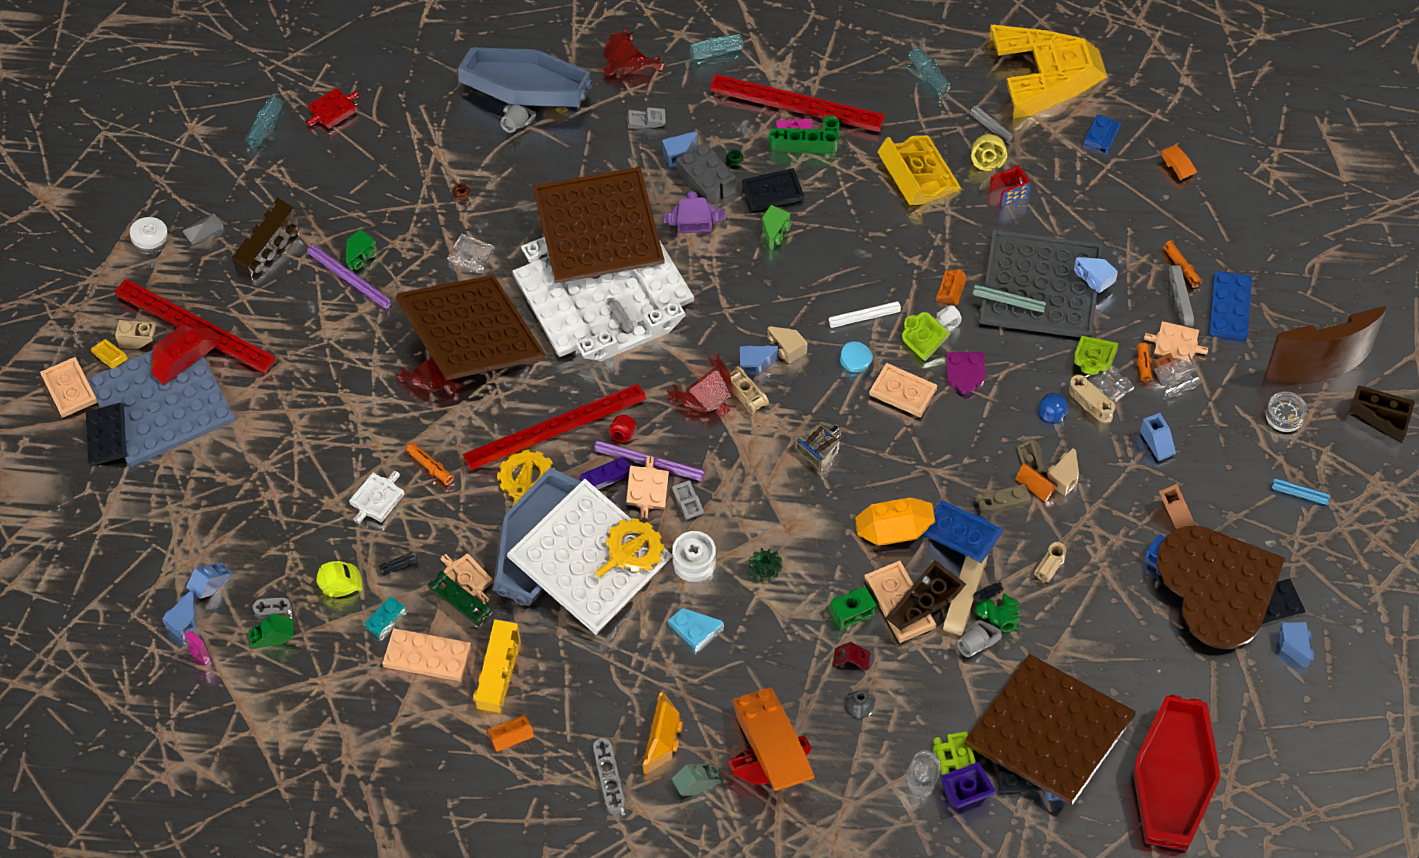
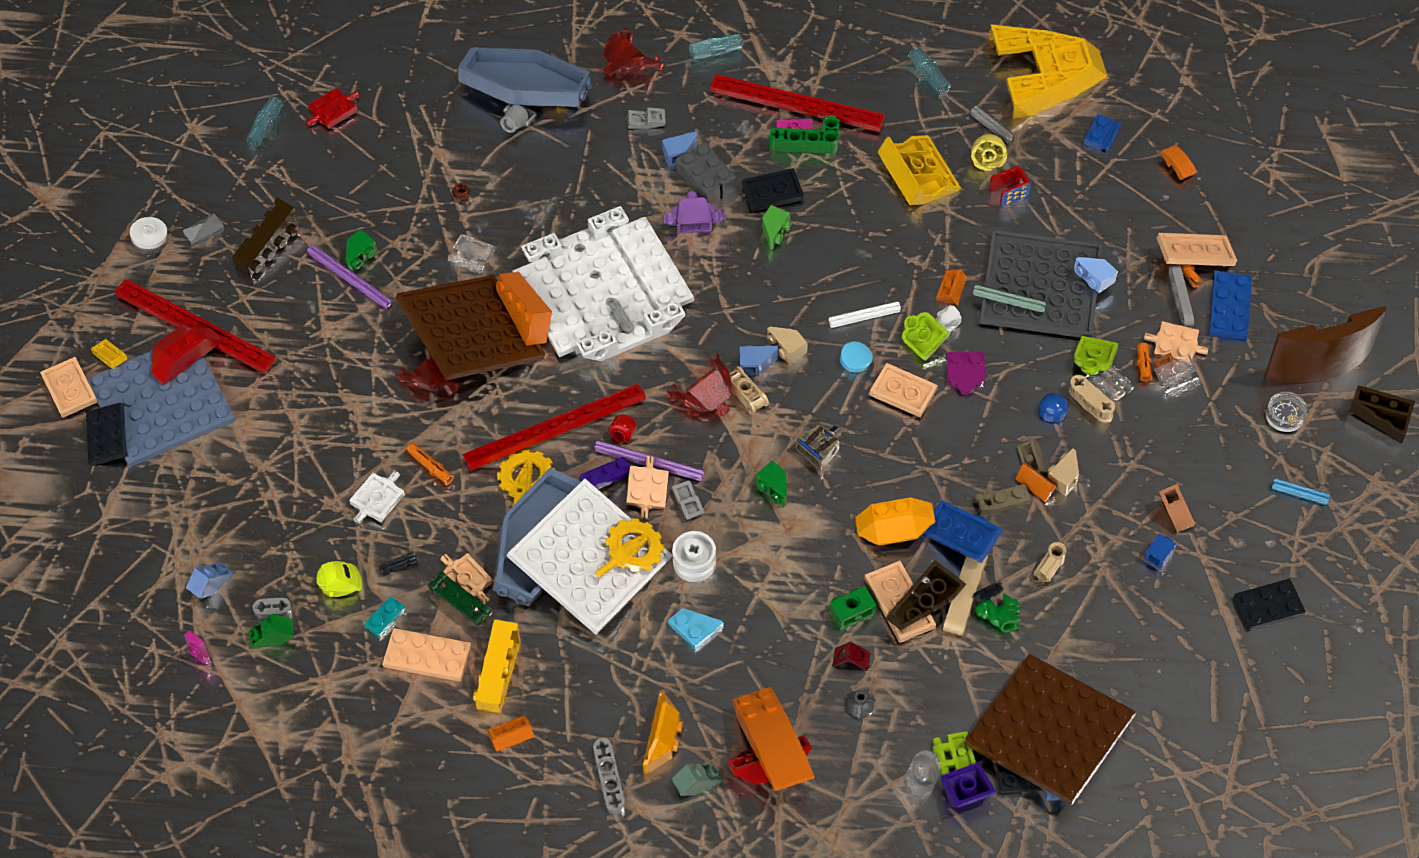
tan slope [115,320,157,349] -> none
medium blue slope [162,591,197,641] -> none
reddish brown plate [533,167,665,284] -> none
dark green plate [726,149,744,166] -> none
clear green gear [749,548,782,582] -> none
light grey piece [957,620,1002,657] -> none
red container [1133,695,1220,851] -> none
medium blue slope [1140,413,1176,461] -> none
reddish brown plate [1156,526,1285,649] -> none
medium blue slope [1279,622,1314,668] -> none
none -> orange wedge [496,272,552,346]
none -> green slope [756,460,787,507]
none -> light nougat plate [1157,233,1237,266]

